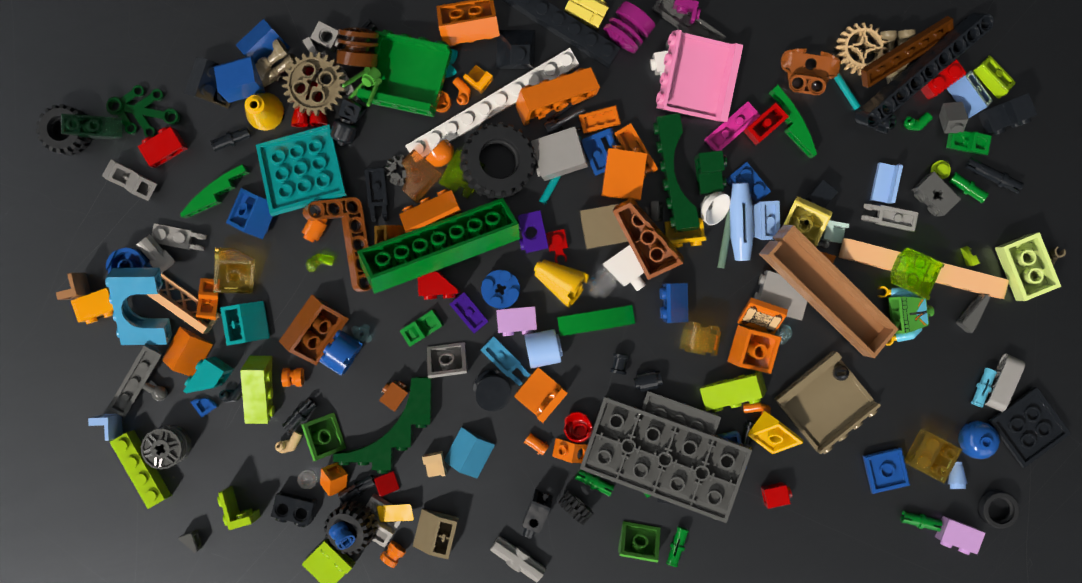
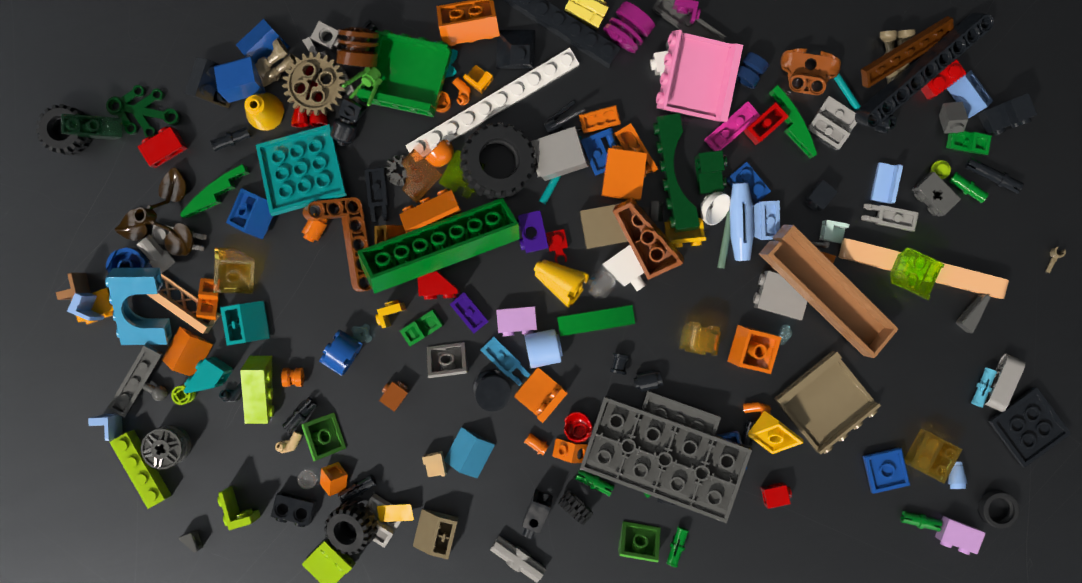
light grey brick [102,159,157,201] -> none
blue tile [191,398,218,418] -> none
dark orange slope [279,295,349,365] -> none
clear neon green arm [306,254,334,272] -> none
blue wheel [329,522,355,550] -> none
dark green arch [333,377,433,474] -> none
red slope [374,471,400,497] -> none
orange wheel [379,541,406,568] -> none
blue brick [481,270,520,309] -> none
orange wedge [515,67,600,126] -> none
blue slope [659,283,689,323] -> none
lime wedge [700,371,767,412] -> none
tile [738,298,788,334] -> none
light yellow brick [784,197,833,247] -> none
black hinge [832,365,849,381] -> none
tan gear [835,22,889,75] -> none
torso [877,286,934,346] -> none
green arm [904,112,933,131] -> none
blue cylinder [958,420,1000,459] -> none
lime tile [960,246,980,266] -> none
lime slope [973,55,1016,99] -> none
yellowish green brick [995,232,1061,301] -> none
none -> light blue panel [67,293,105,321]
none -> dark brown plant [114,167,193,256]
none -> lime wheel [171,385,196,405]
none -> yellow bracket [375,300,406,328]
none -> dark blue wheel [736,52,769,89]
none -> light grey slope [808,95,857,149]

